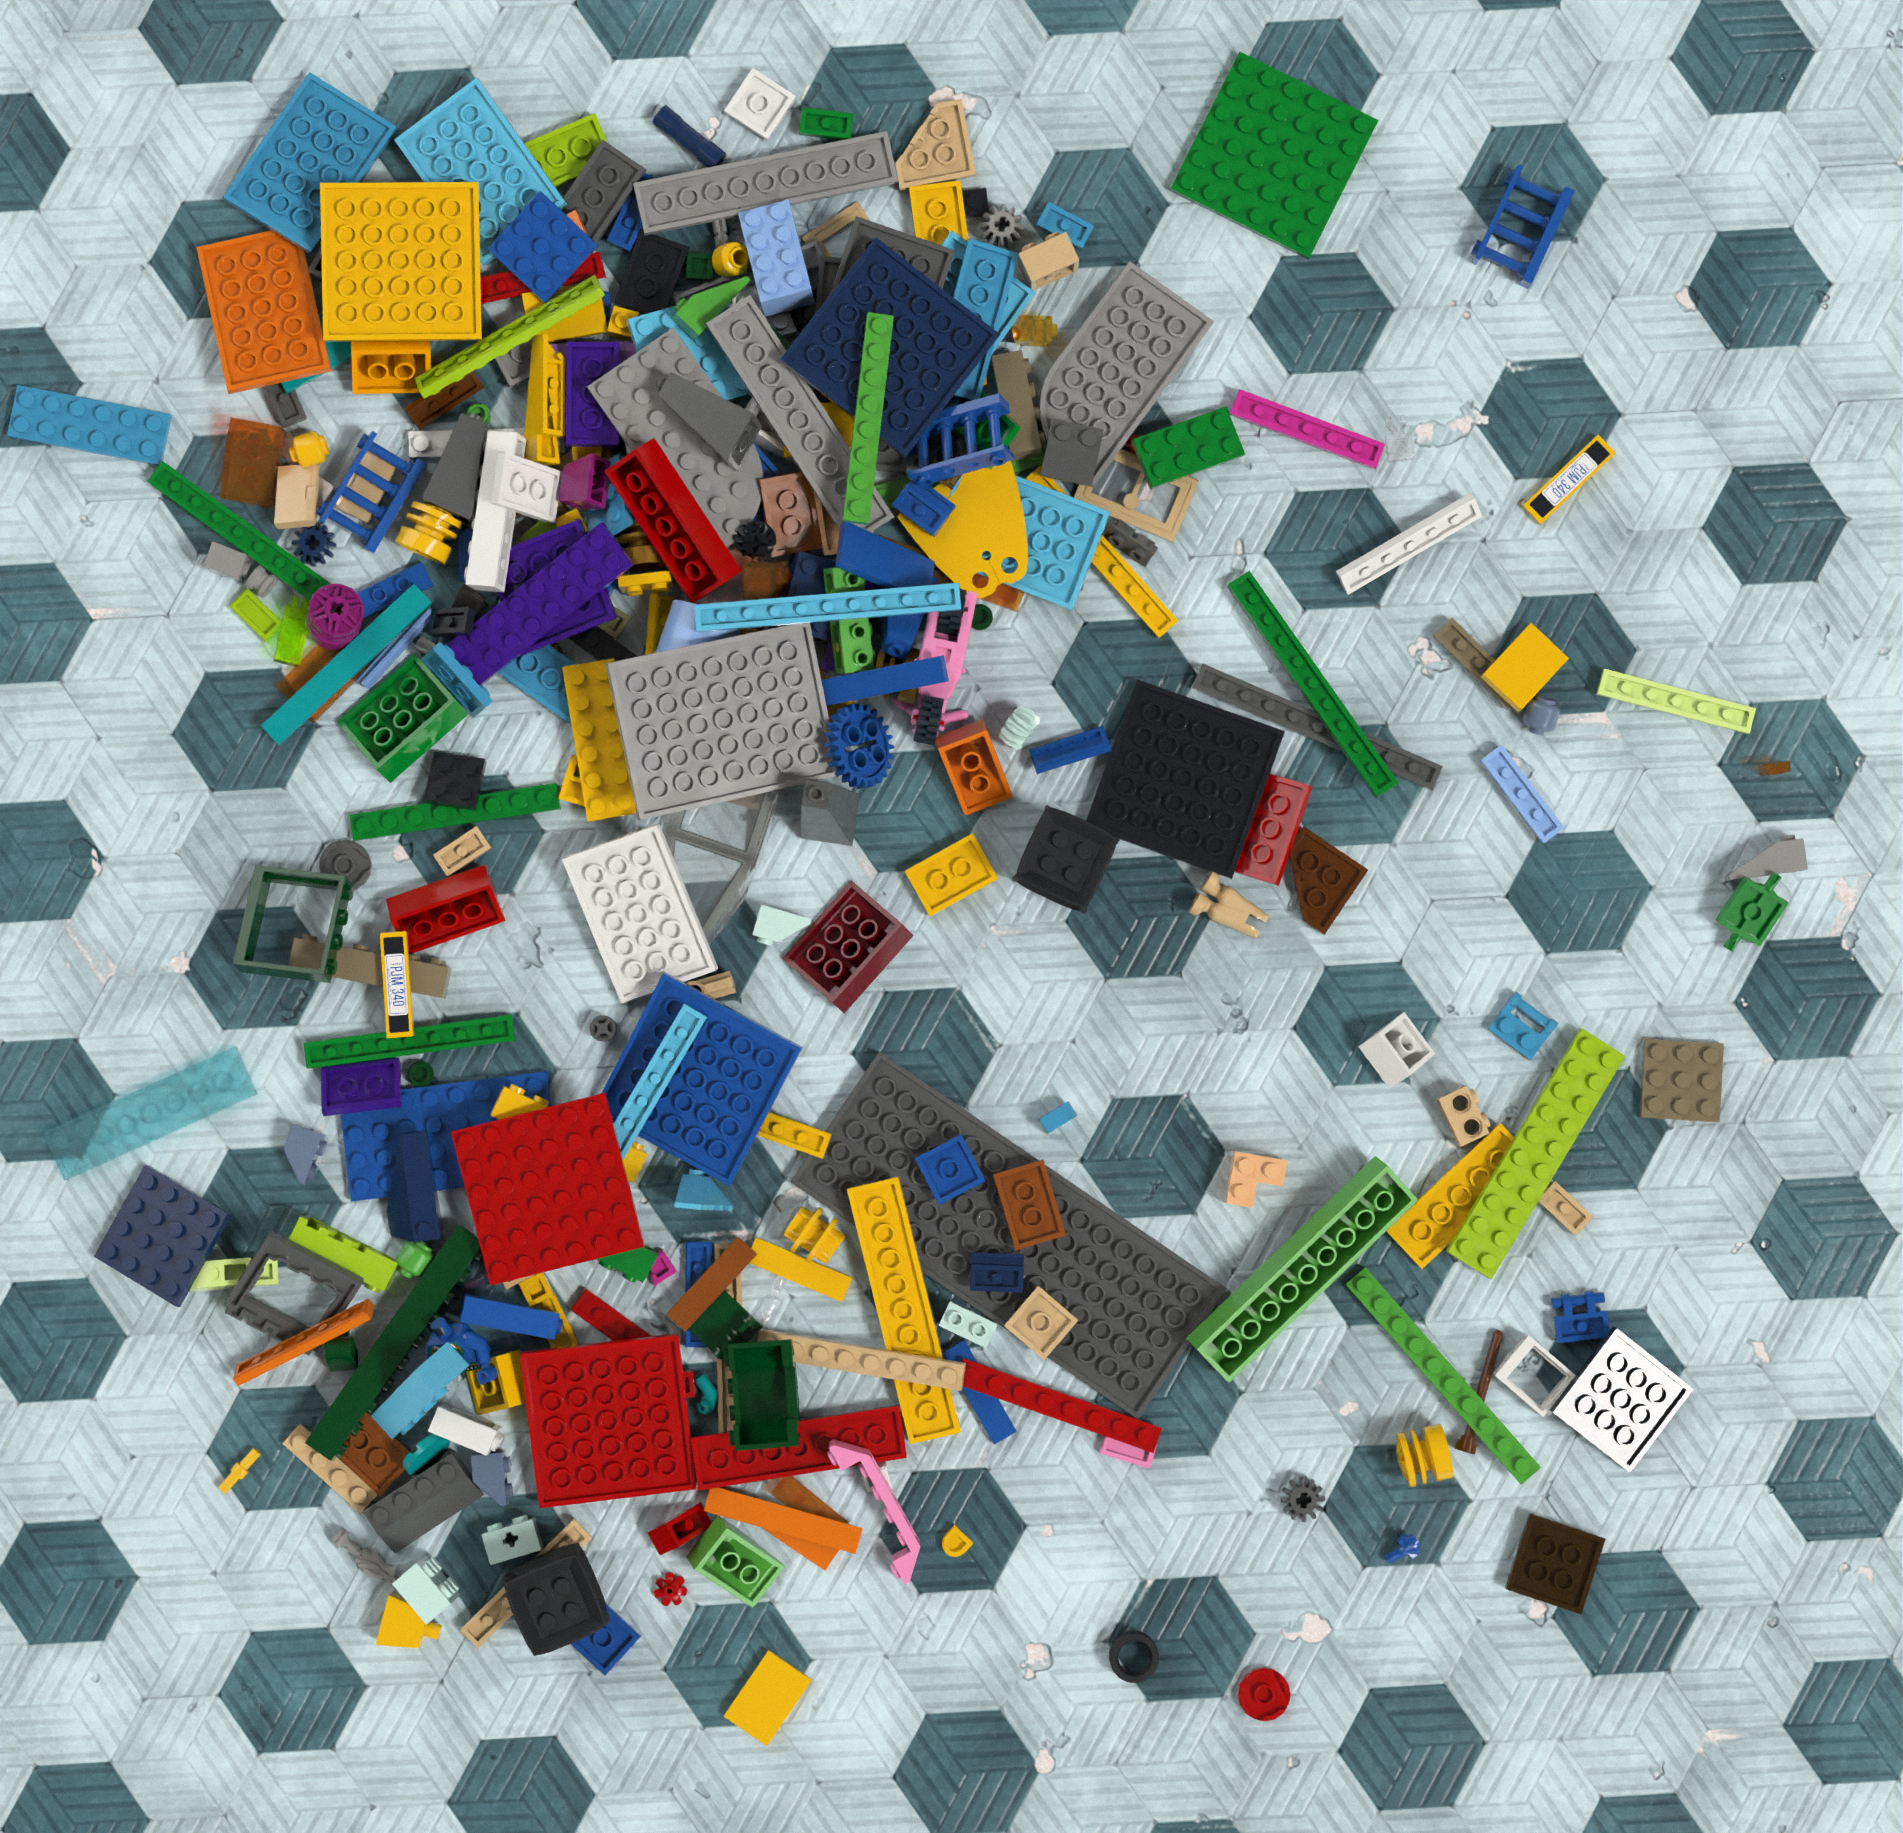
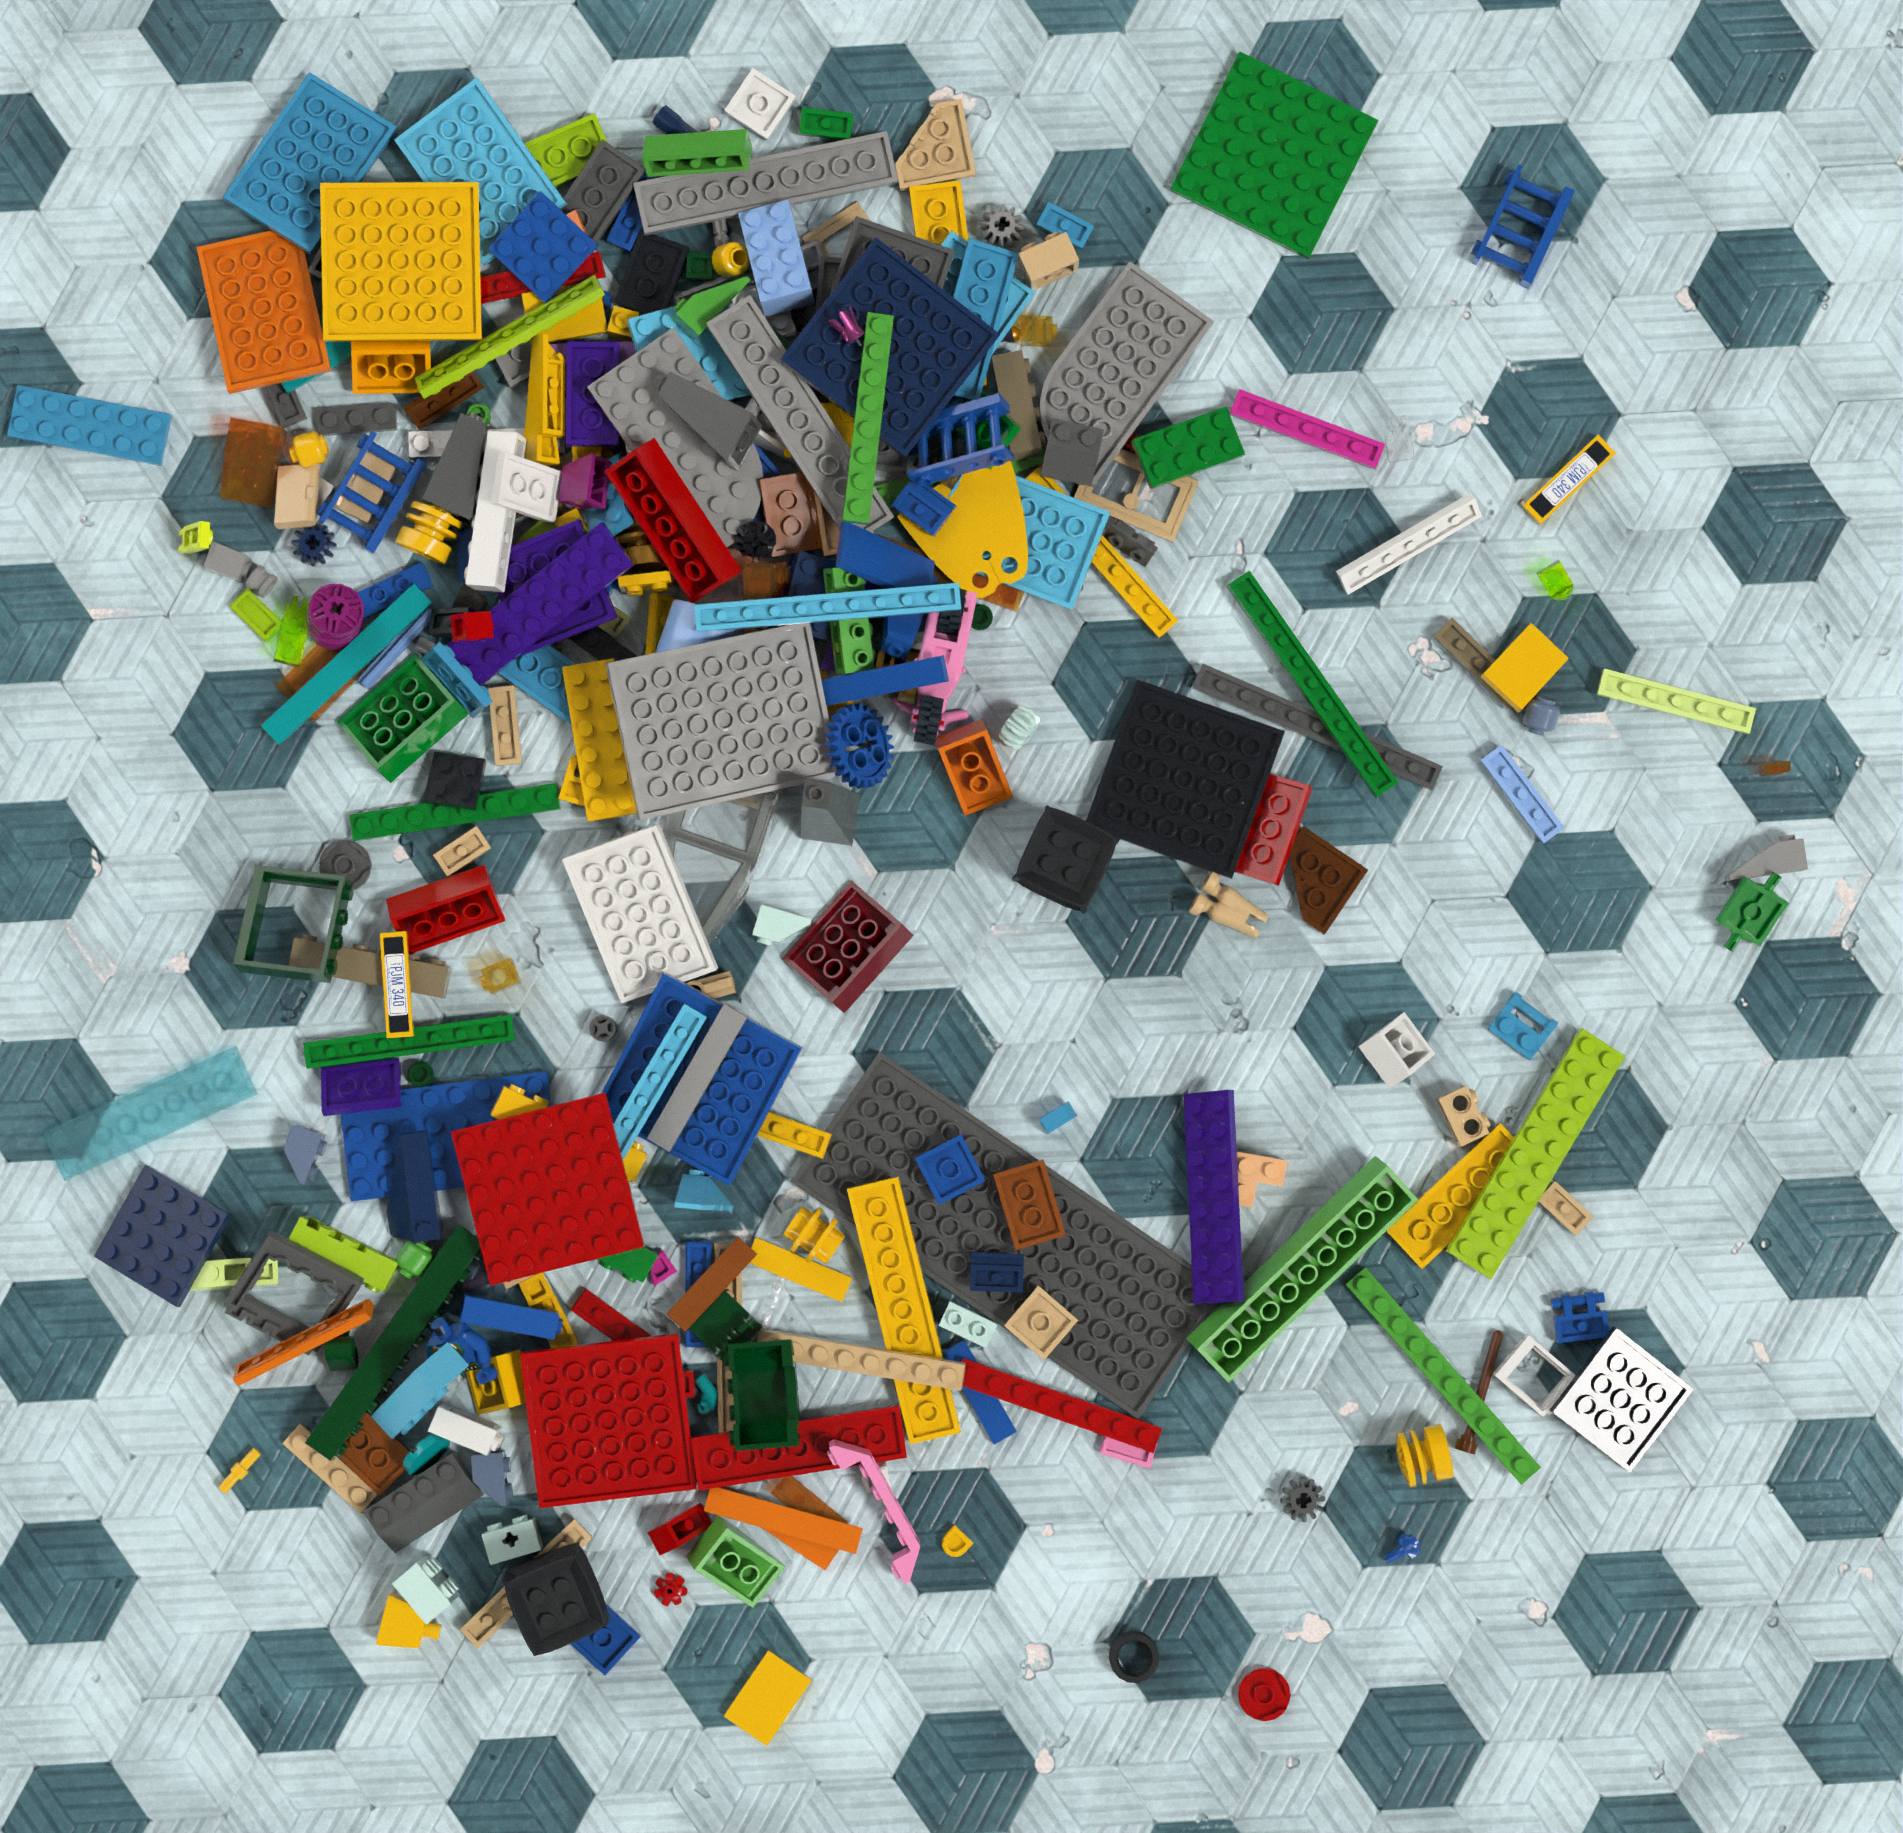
green plate [147,461,330,600] -> none
light grey piece [331,1529,398,1585] -> none
yellow plate [904,833,998,917] -> none
black plate [962,188,989,218] -> none
blue plate [1029,726,1112,774] -> none
dark brown plate [1505,1513,1606,1614] -> none
dark tan plate [1640,1039,1724,1122] -> none
none -> neon yellow hinge [178,521,213,554]
none -> dark grey plate [317,403,398,436]
none -> red brick [450,611,494,642]
none -> clear yellow brick [479,958,522,995]
none -> tan plate [488,685,523,766]
none -> bright green brick [642,129,752,177]
none -> light grey tile [647,1003,748,1152]
none -> flat silver piece [828,306,865,346]
none -> dark purple plate [1184,1089,1244,1304]
none -> clear neon green plate [1536,560,1574,601]

